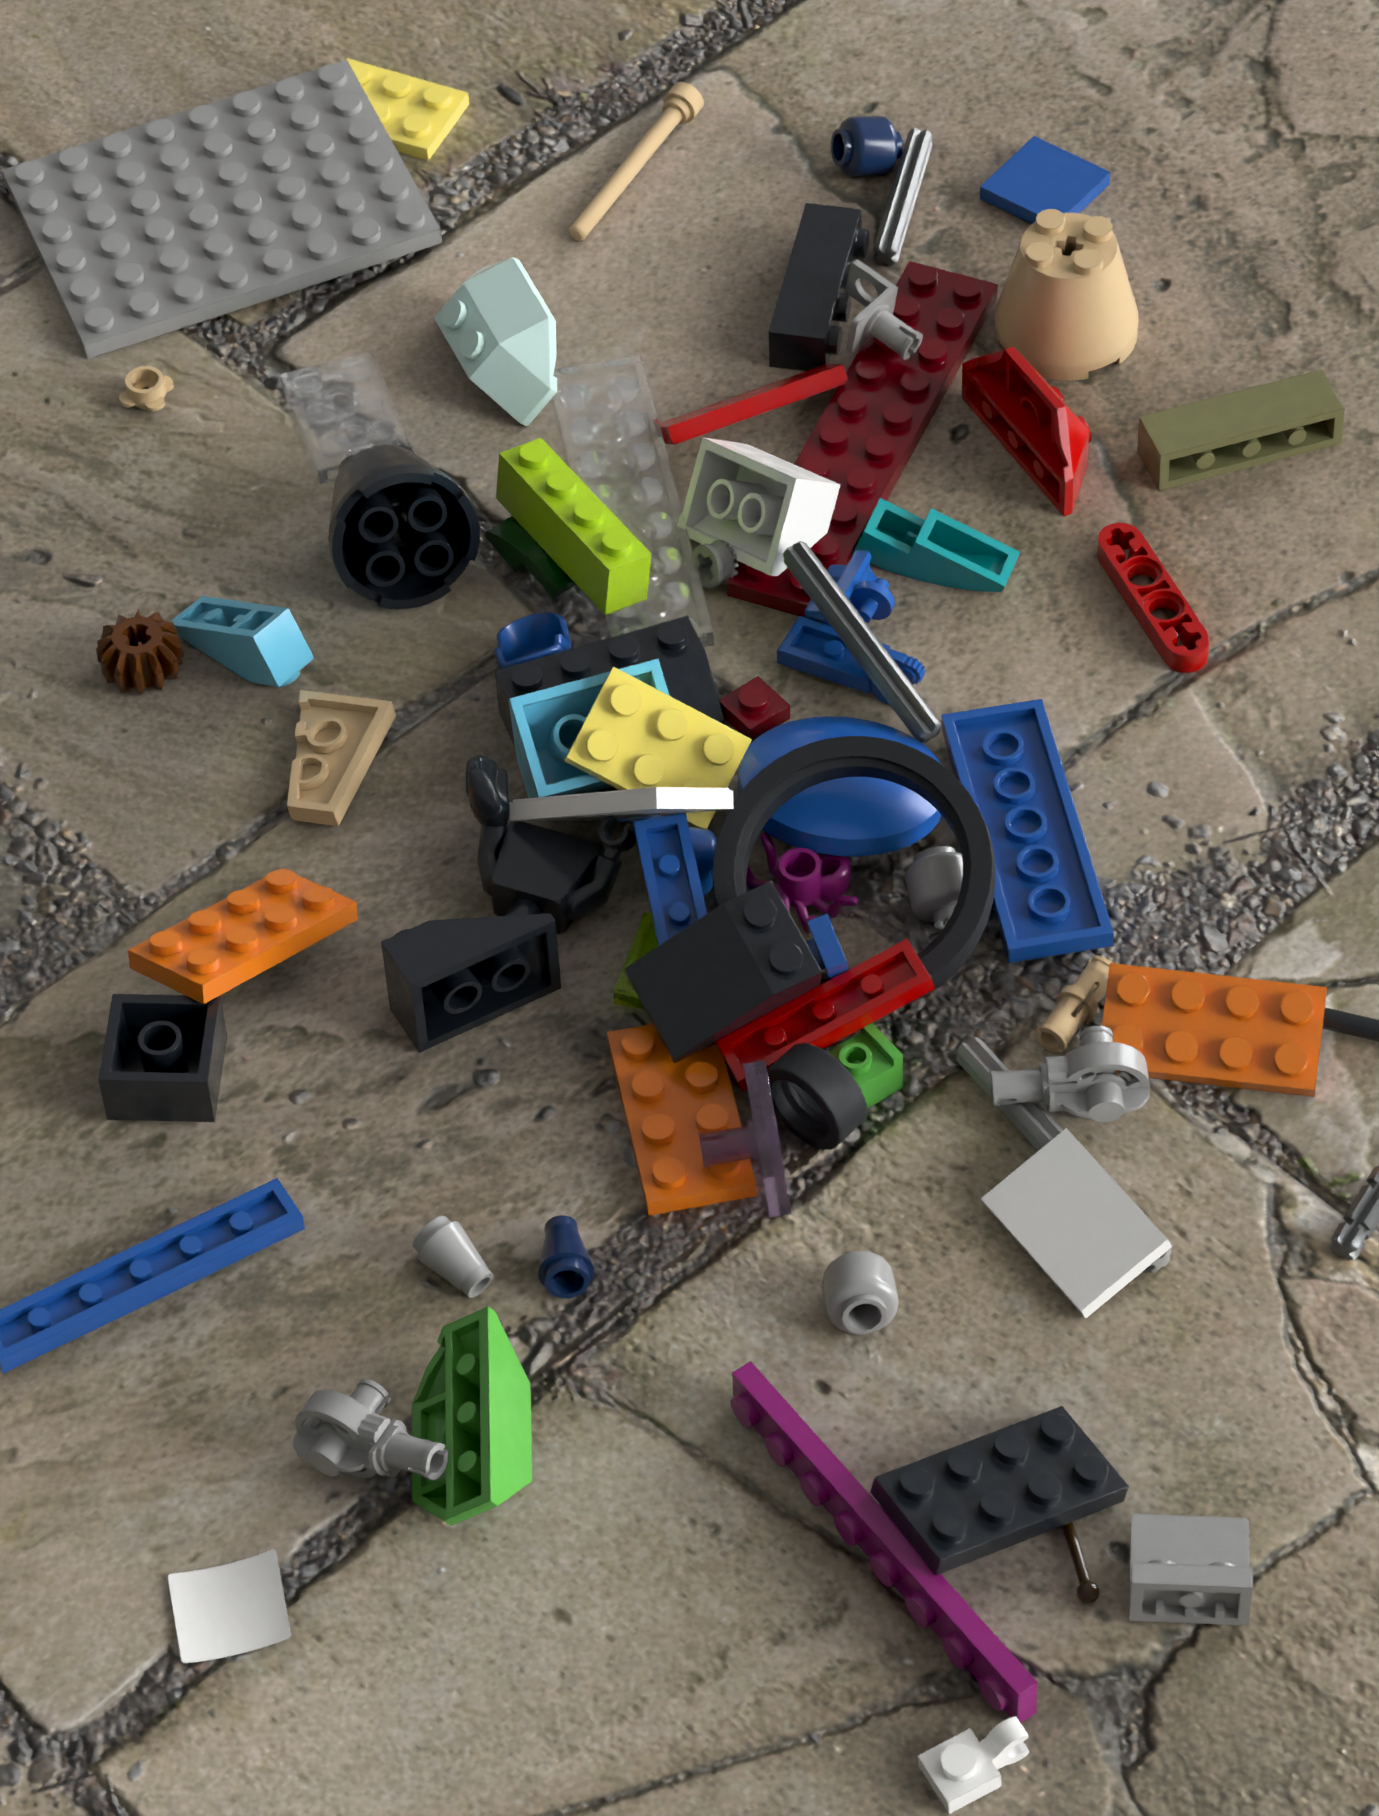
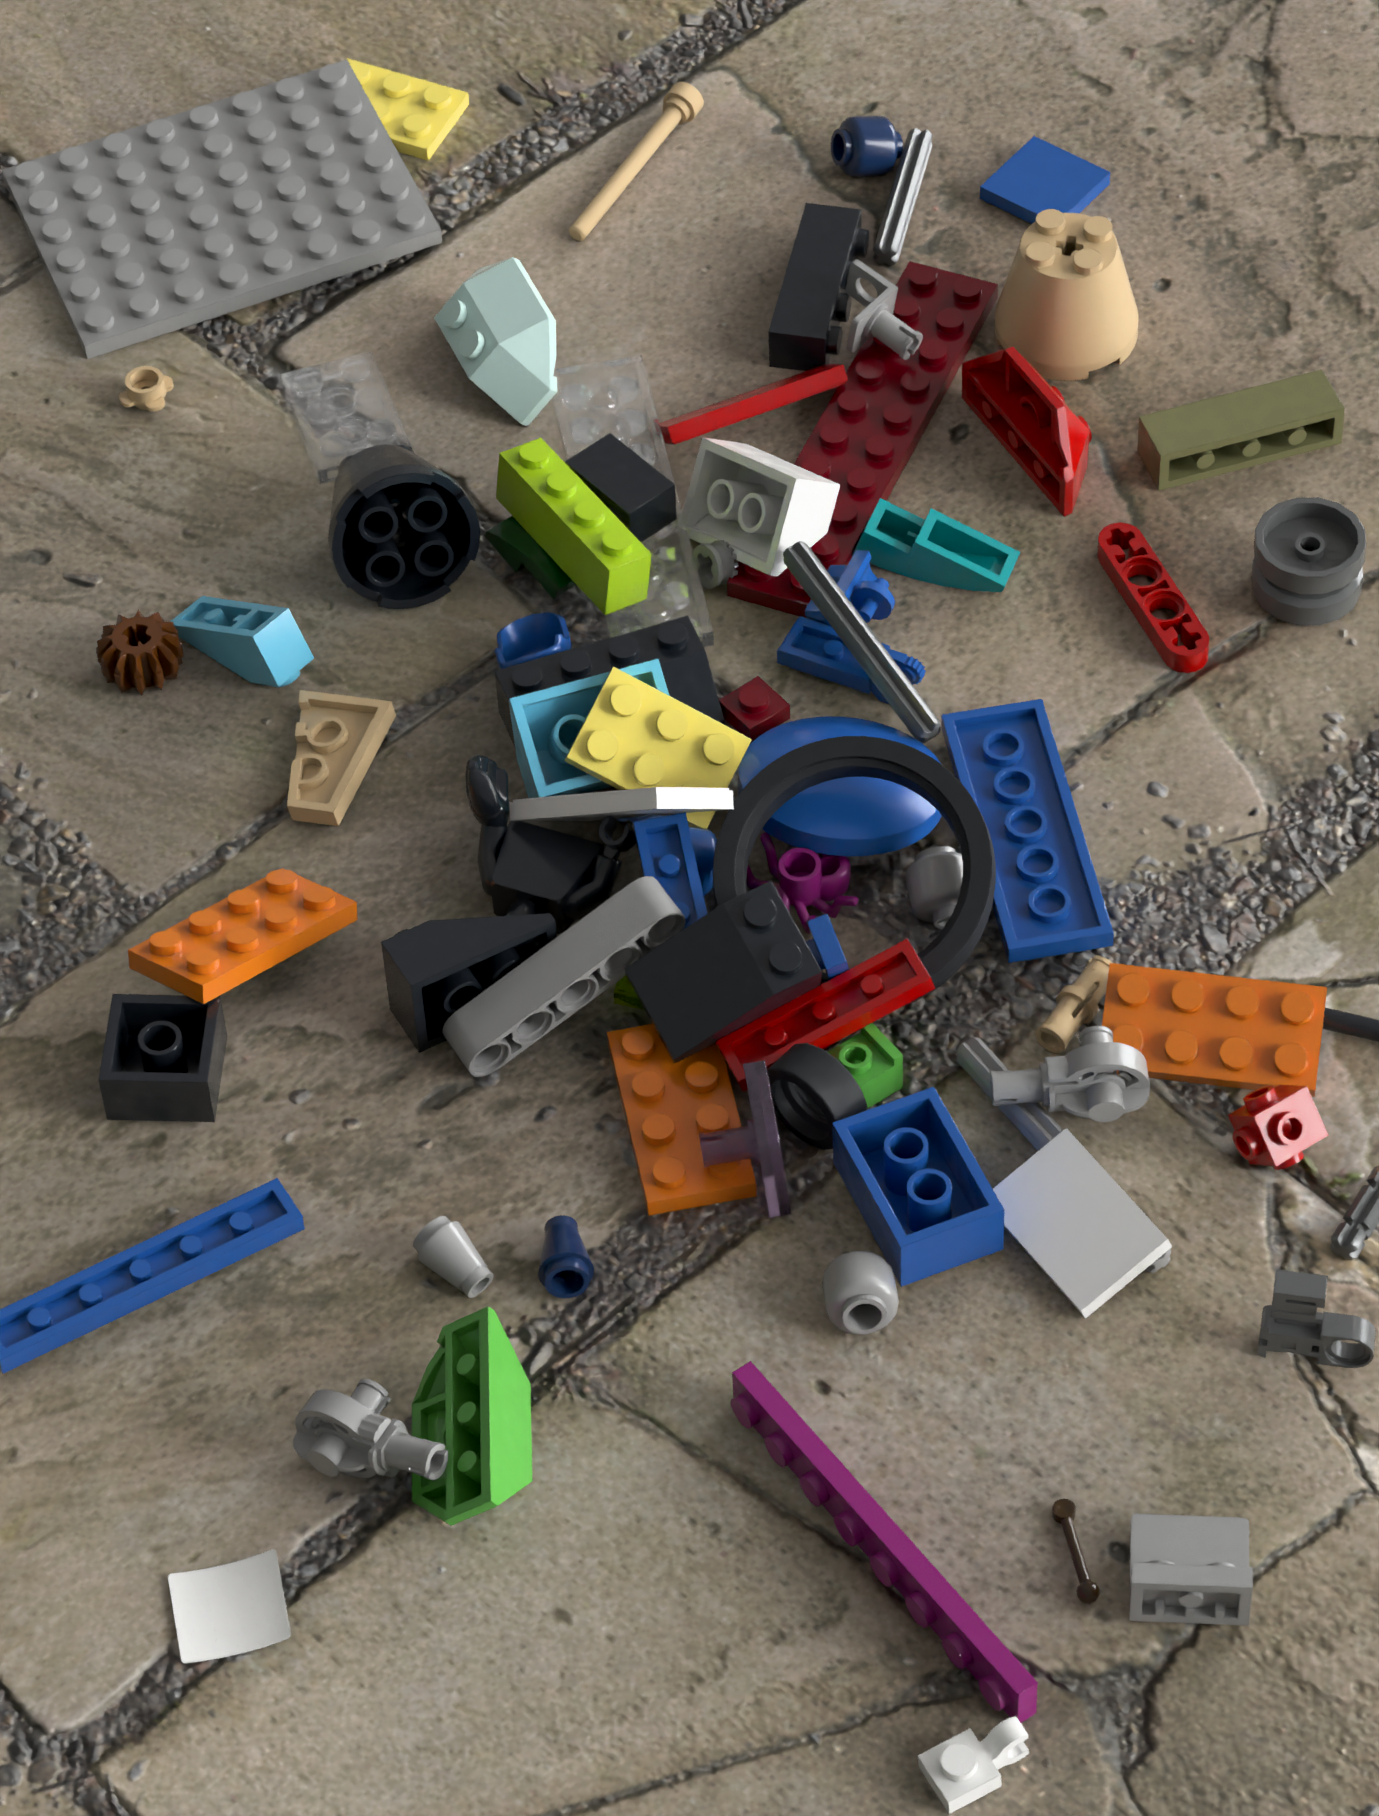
black plate [870,1406,1129,1576] -> none
none -> light grey beam [442,876,686,1077]
none -> black brick [565,433,677,542]
none -> blue brick [832,1087,1004,1287]
none -> red brick [1228,1085,1329,1170]
none -> dark grey wheel [1251,497,1366,625]
none -> dark grey piece [1258,1269,1376,1368]

